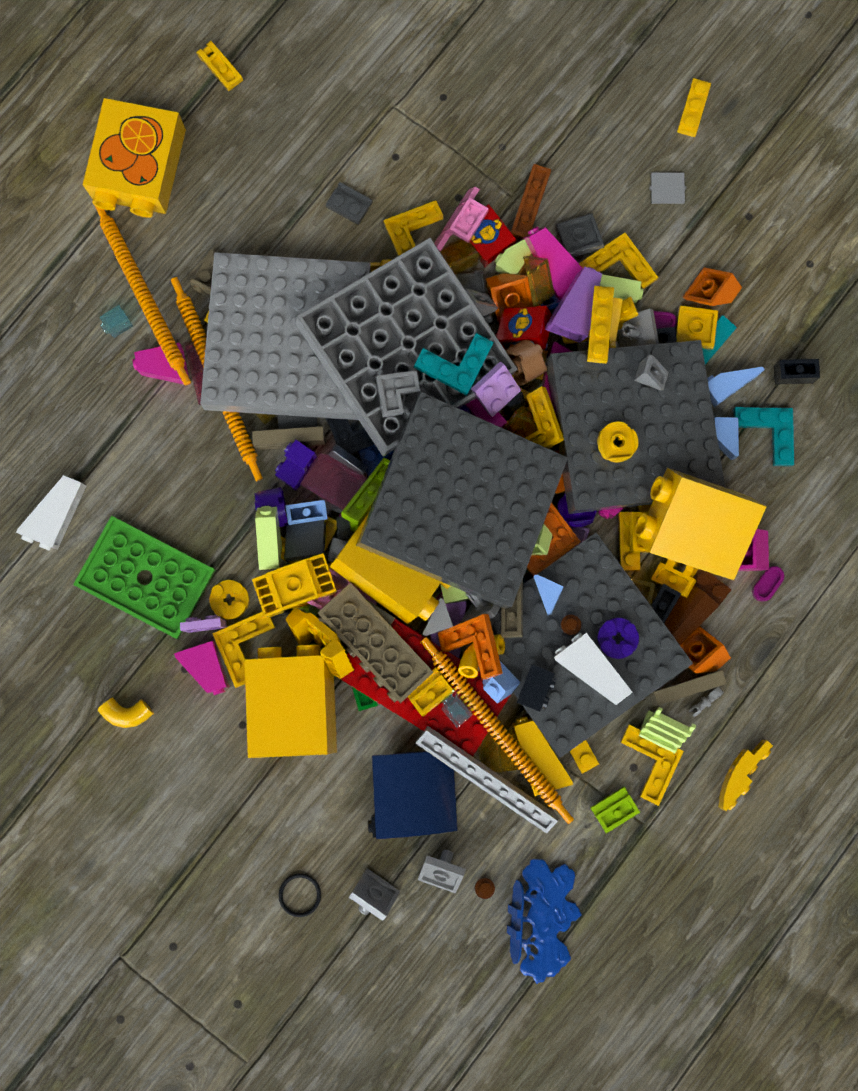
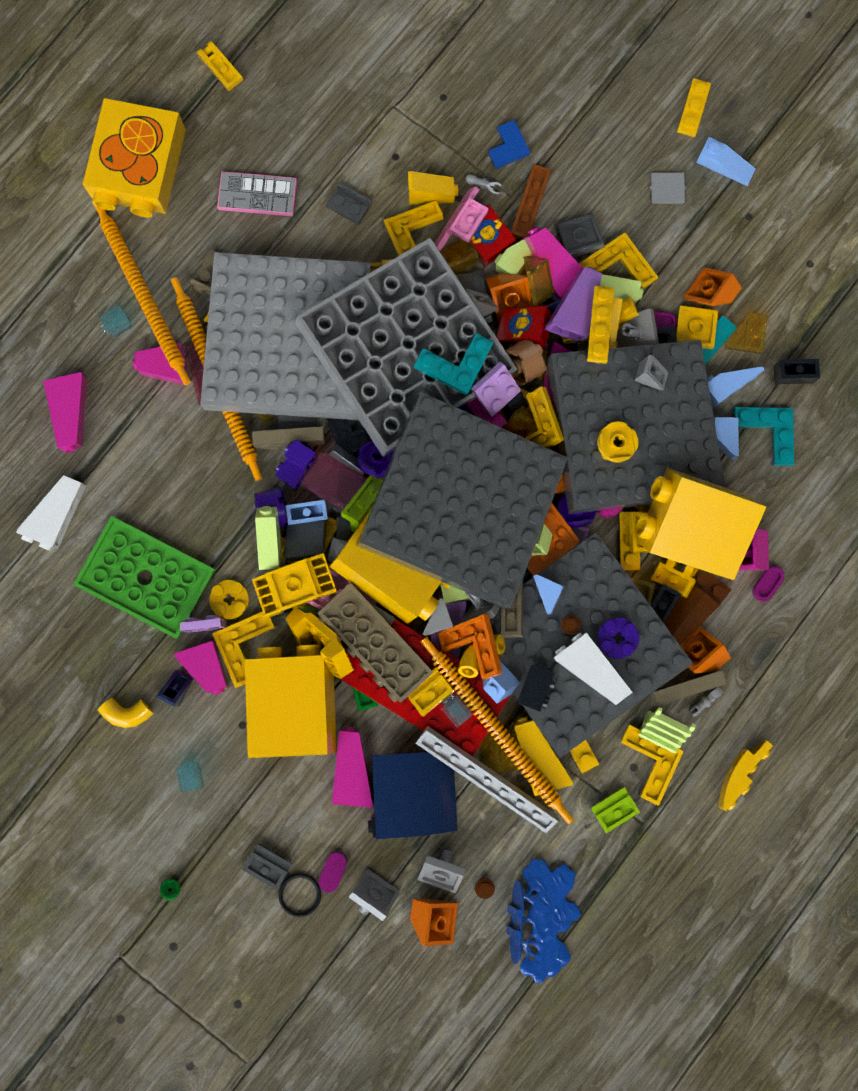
light grey plate [376,370,420,417] -> none
none -> dark pink slope [43,372,87,453]
none -> dark blue slope [156,670,193,706]
none -> green tile [159,879,180,901]
none -> clear light blue brick [176,761,204,792]
none -> tile [217,171,297,216]
none -> dark grey plate [242,843,293,890]
none -> magenta tile [319,852,347,893]
none -> dark pink slope [332,727,373,808]
none -> dark purple plate [358,441,394,478]
none -> yellow slope [408,171,458,205]
none -> orange slope [410,898,458,946]
none -> light grey piece [466,174,502,194]
none -> blue tile [488,120,530,169]
none -> light blue slope [696,137,756,186]
none -> clear yellow wing [725,313,768,354]

